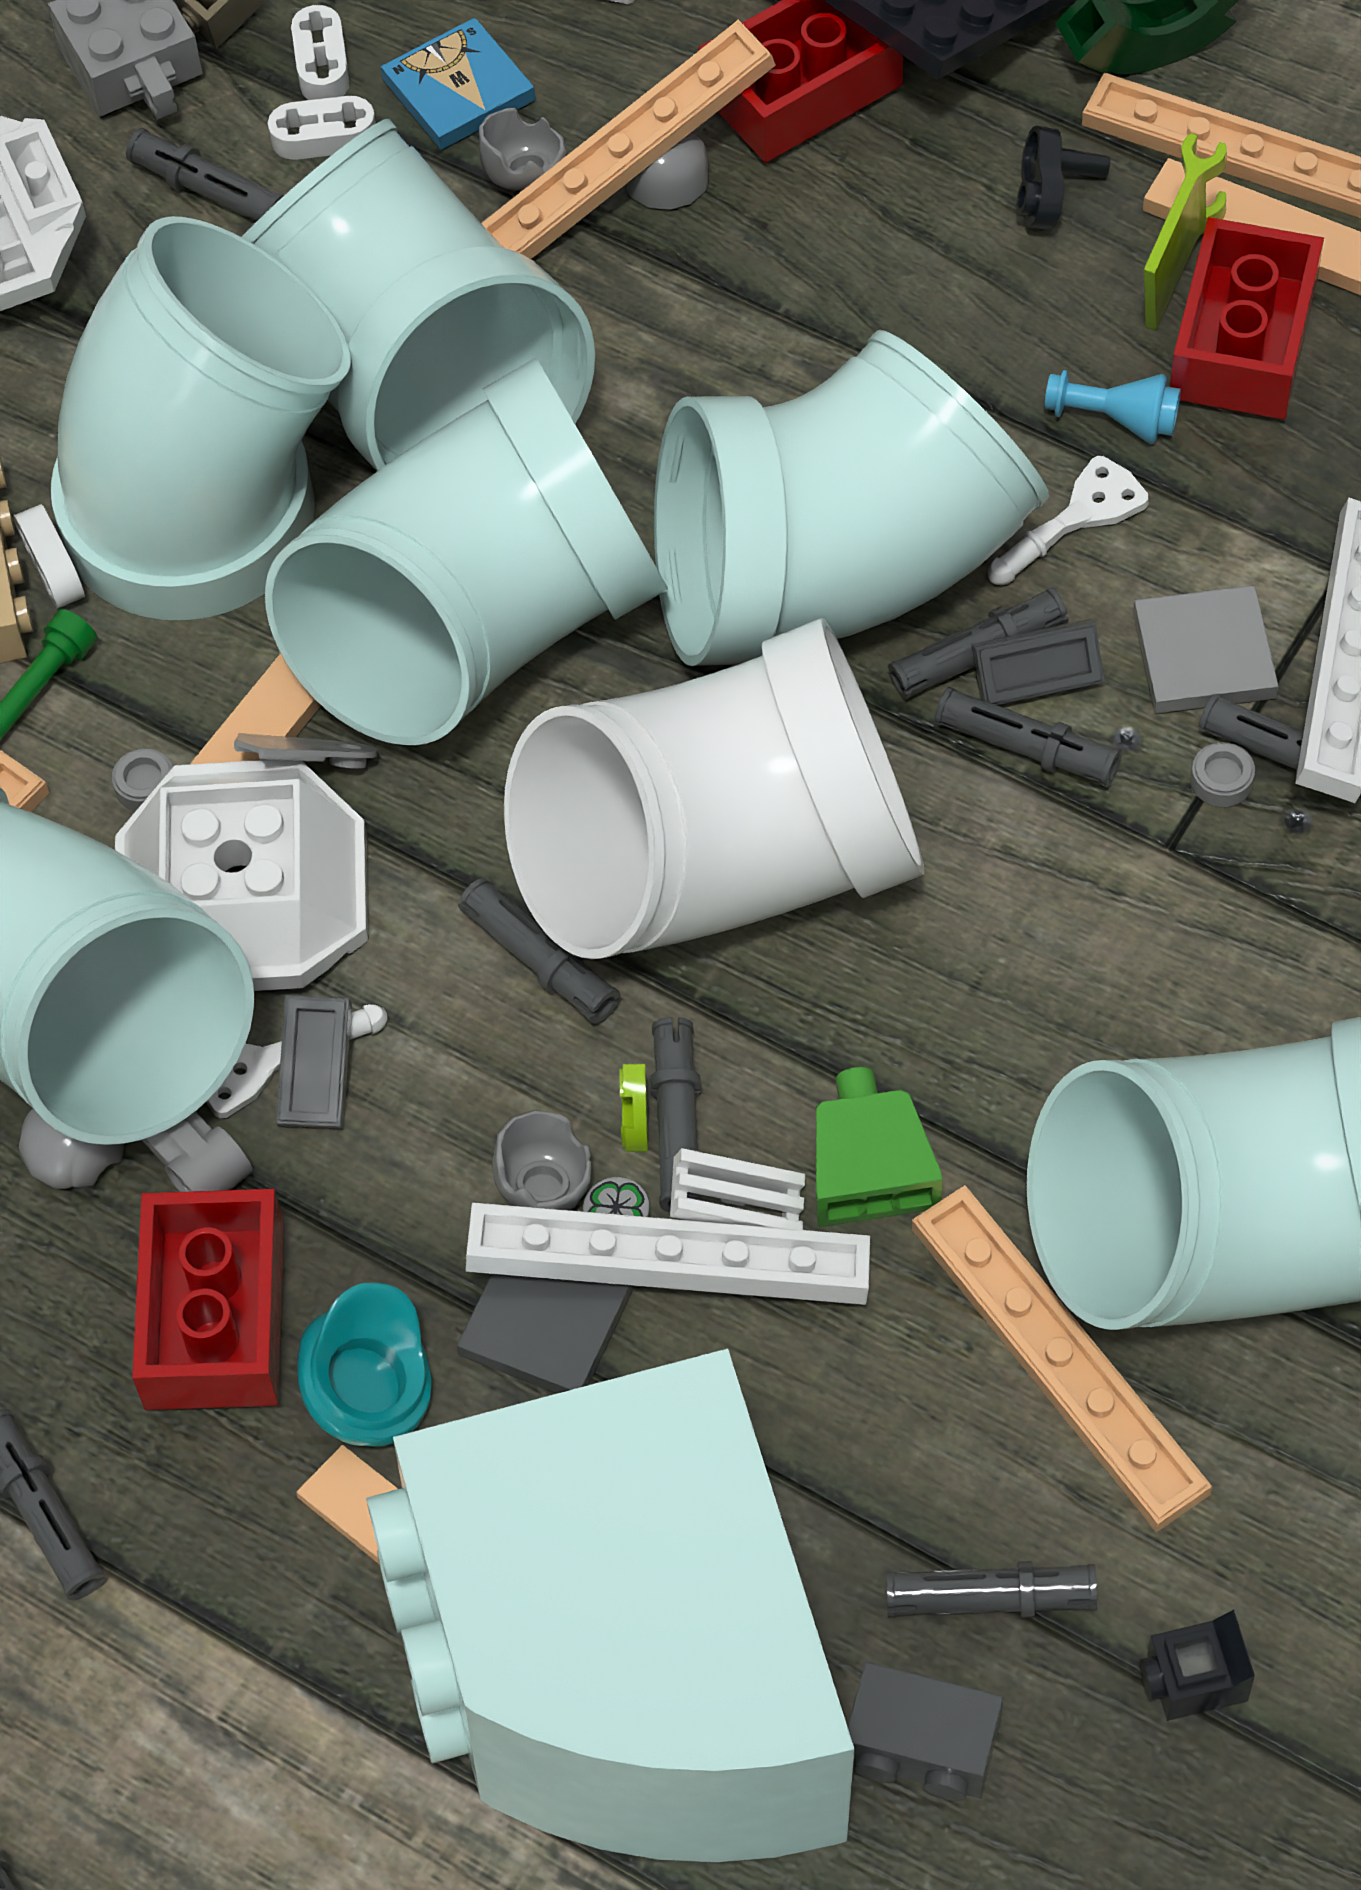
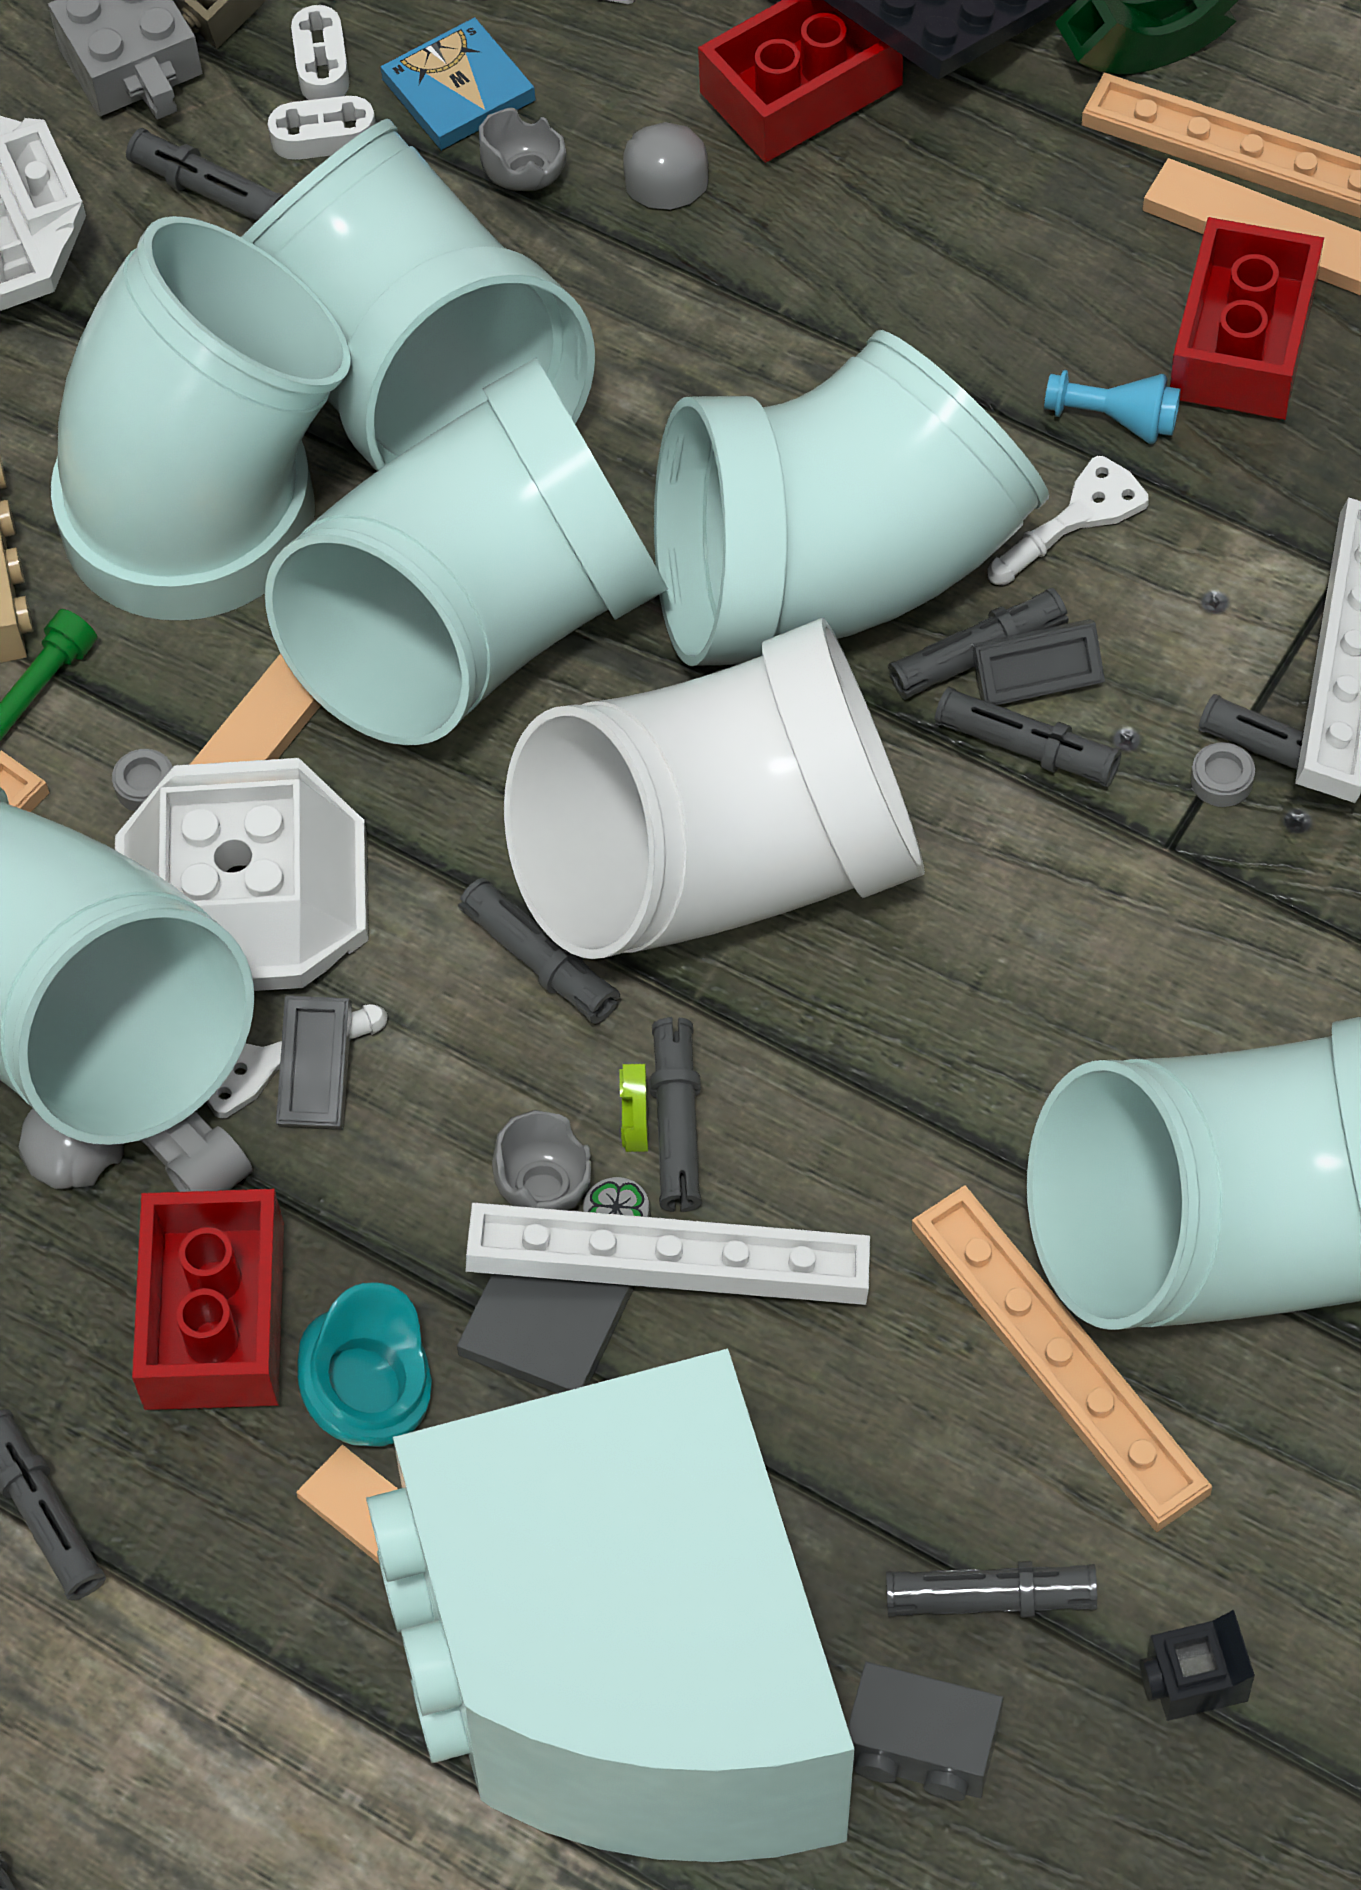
white beam [13,504,85,609] -> none
light grey piece [234,733,377,768] -> none
light nougat tile [481,19,776,259] -> none
white tile [670,1148,805,1230] -> none
bright green torso [816,1067,943,1228] -> none
black piece [1016,125,1110,231] -> none
light grey tile [1133,585,1279,714] -> none
lime flag [1144,133,1227,331] -> none

